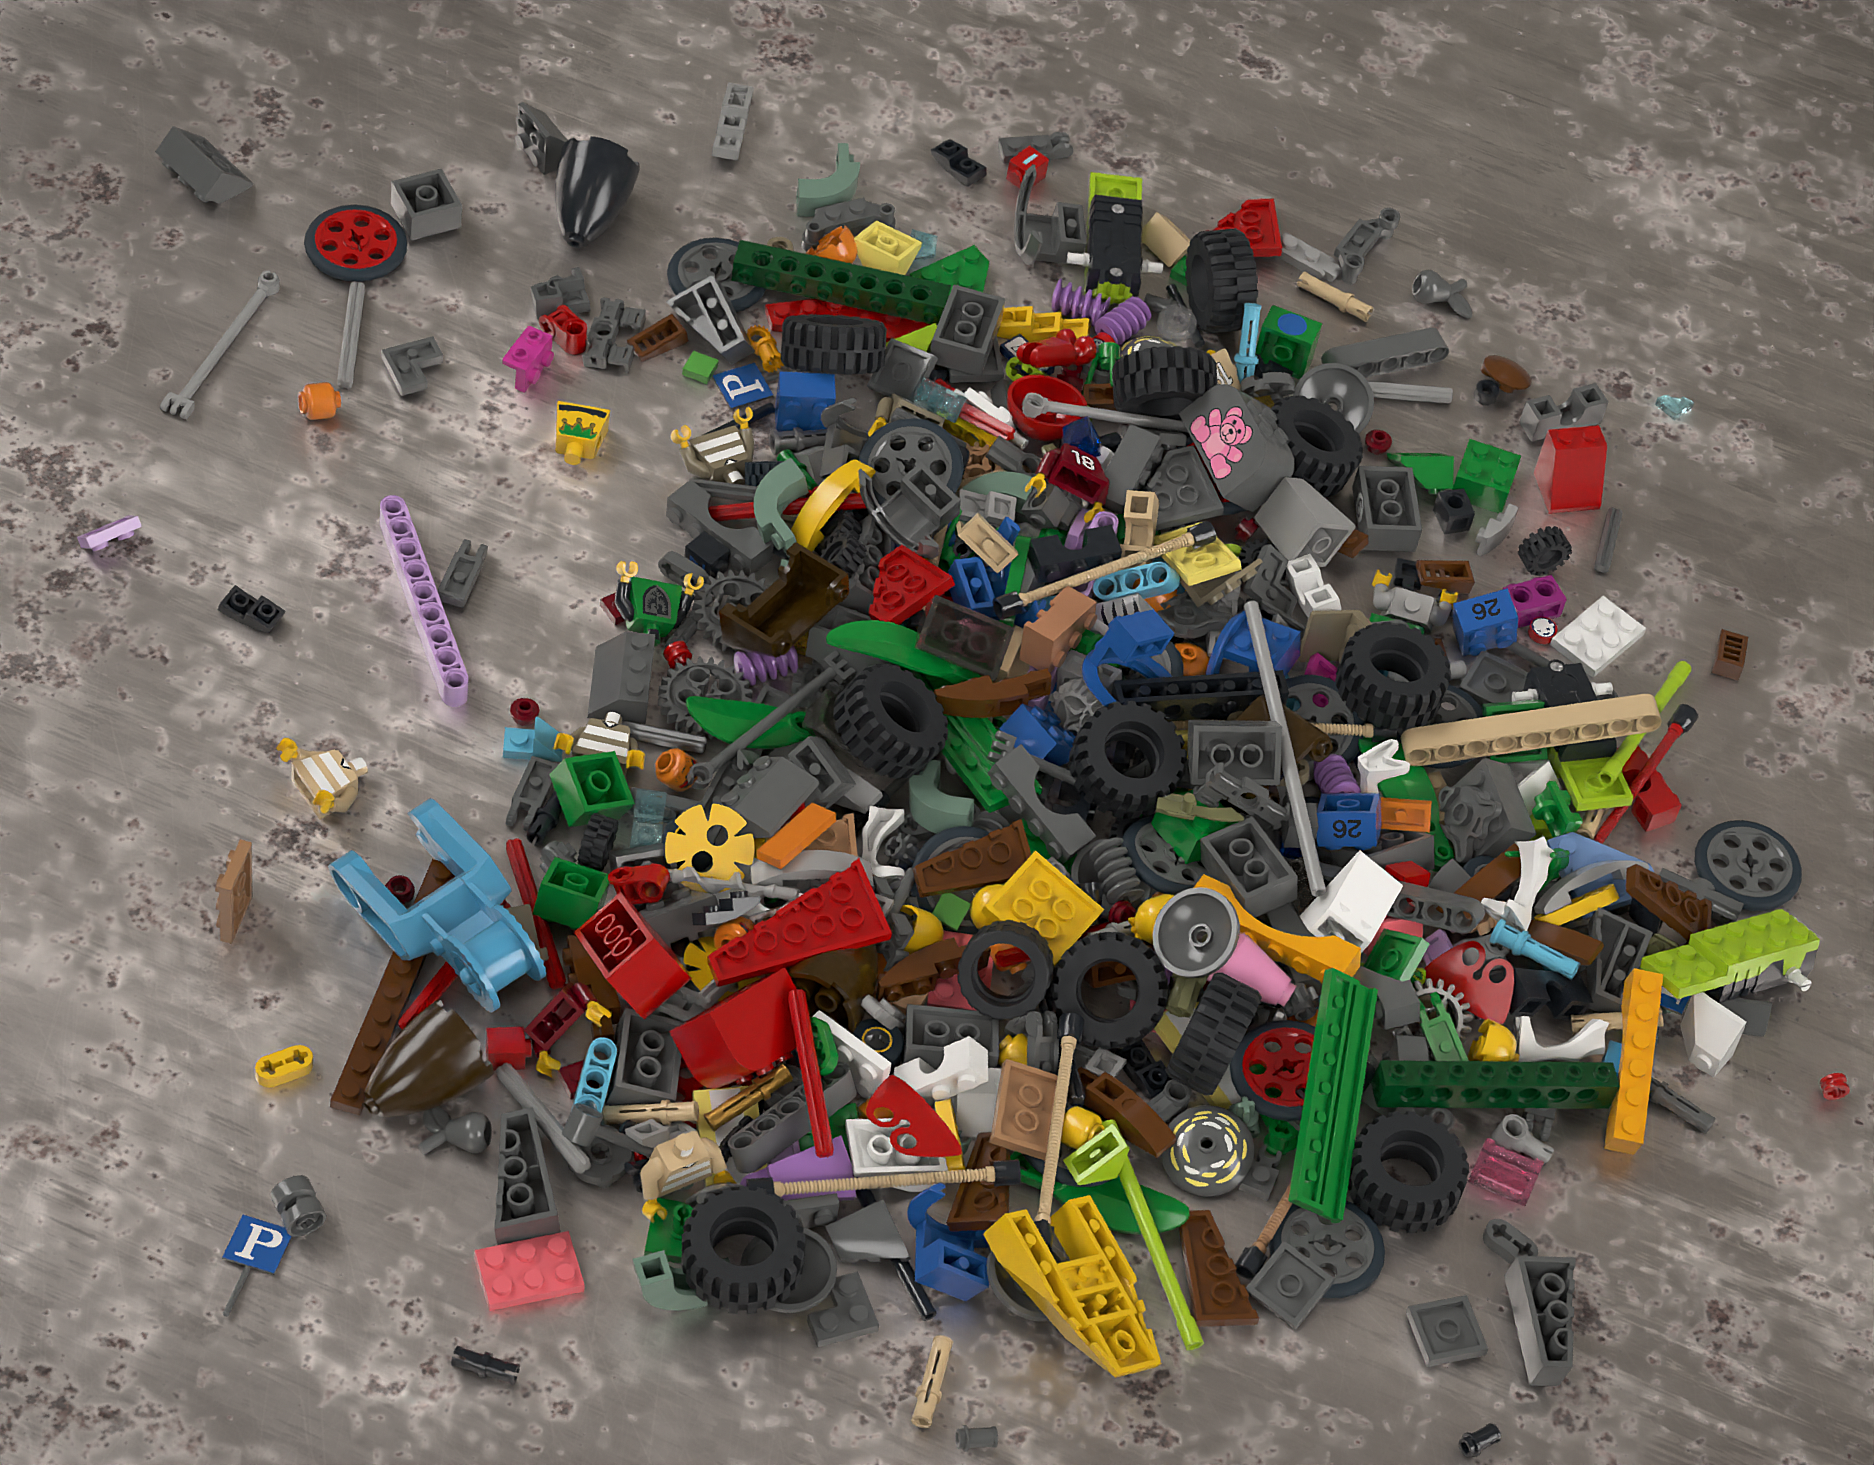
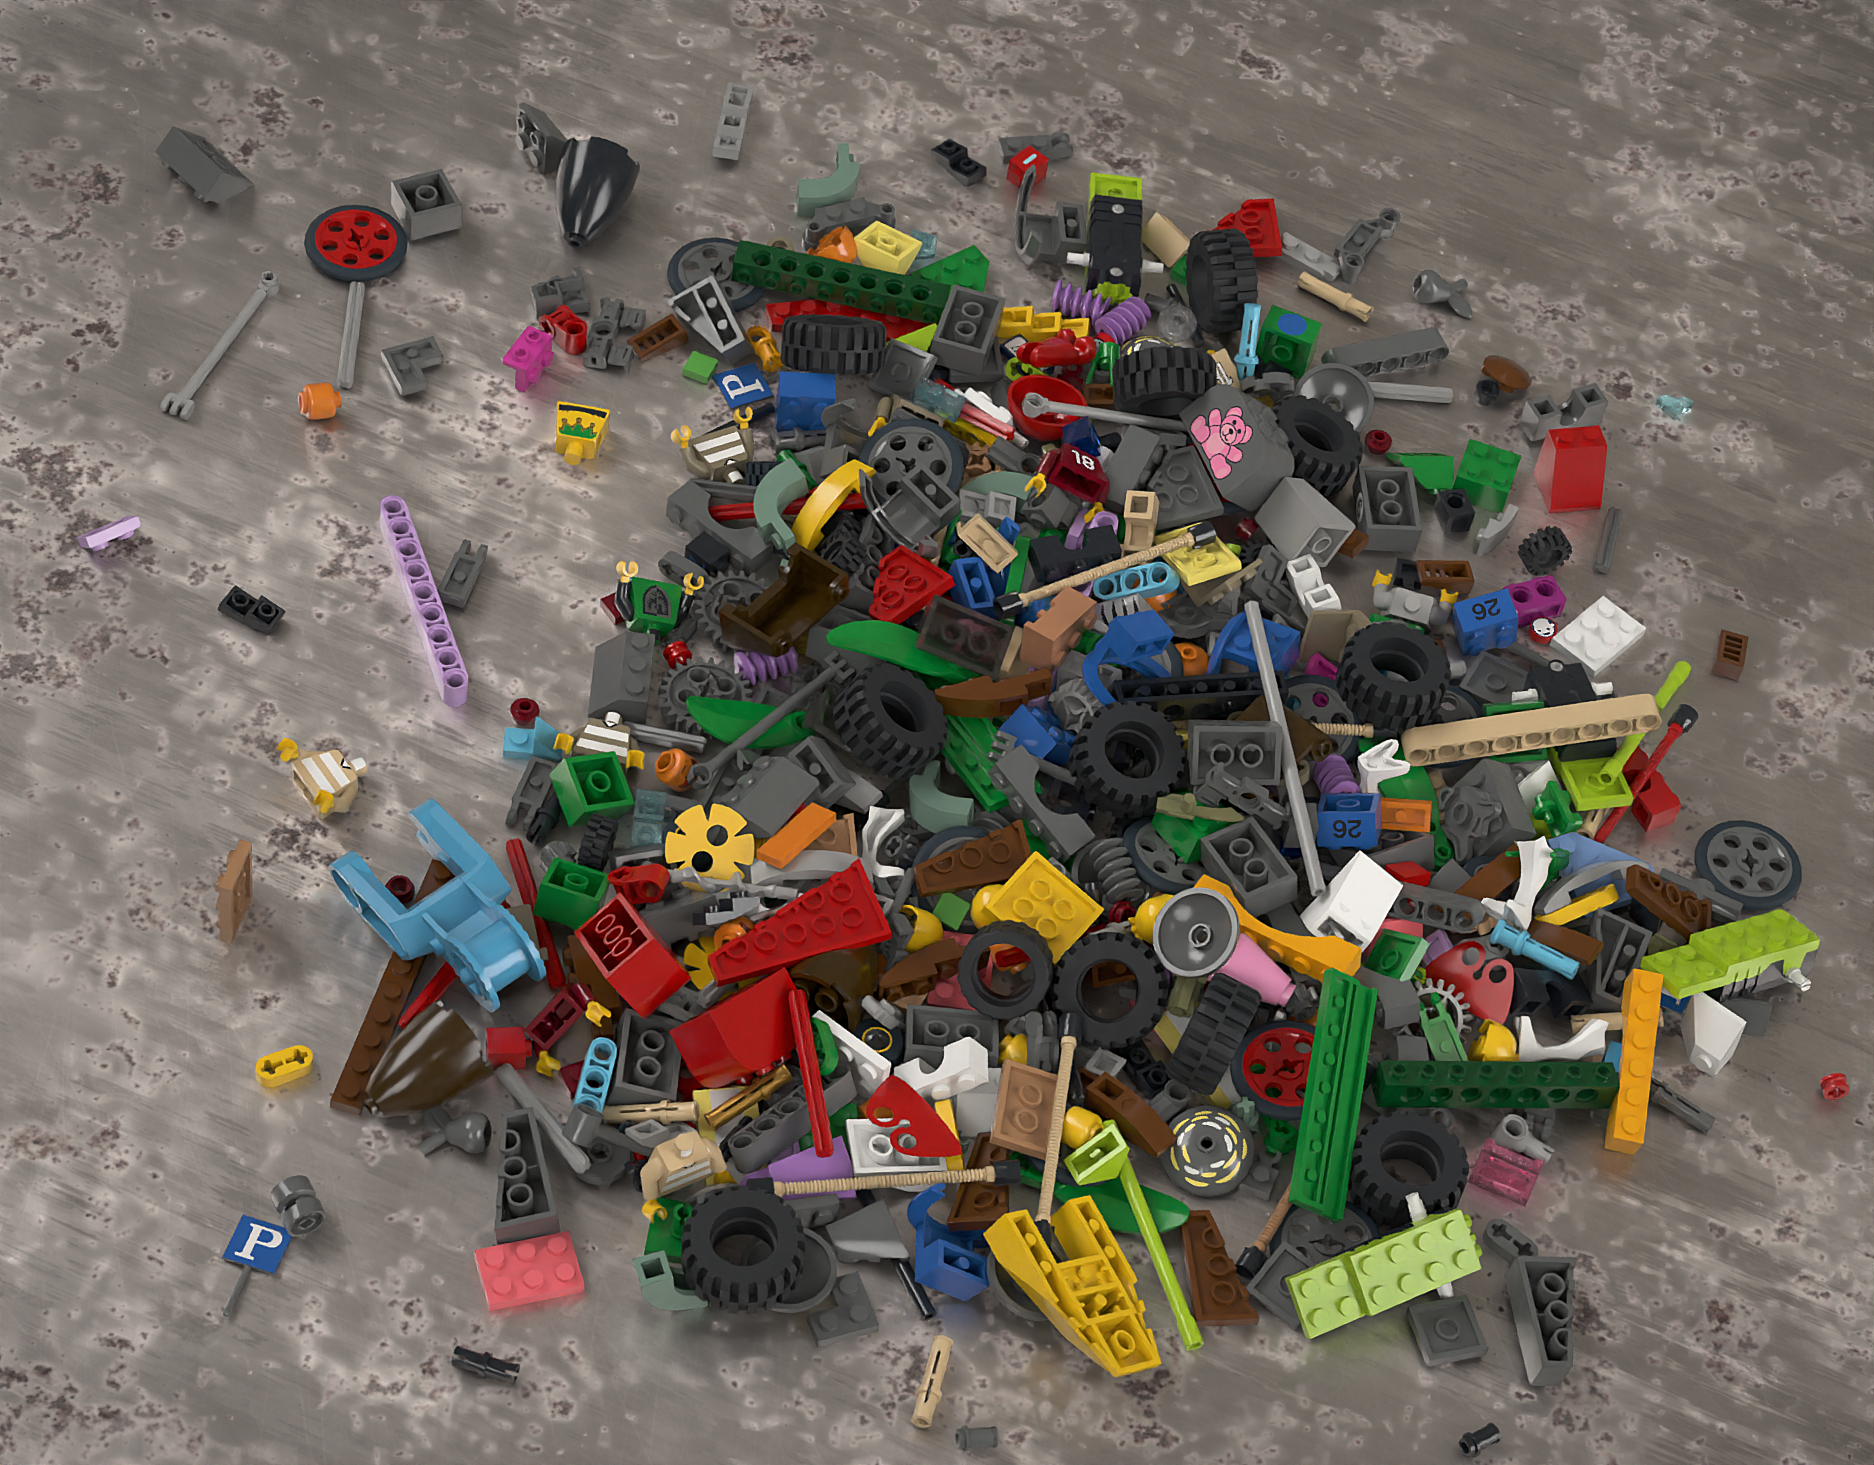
none -> lime piece [1285,1192,1482,1339]

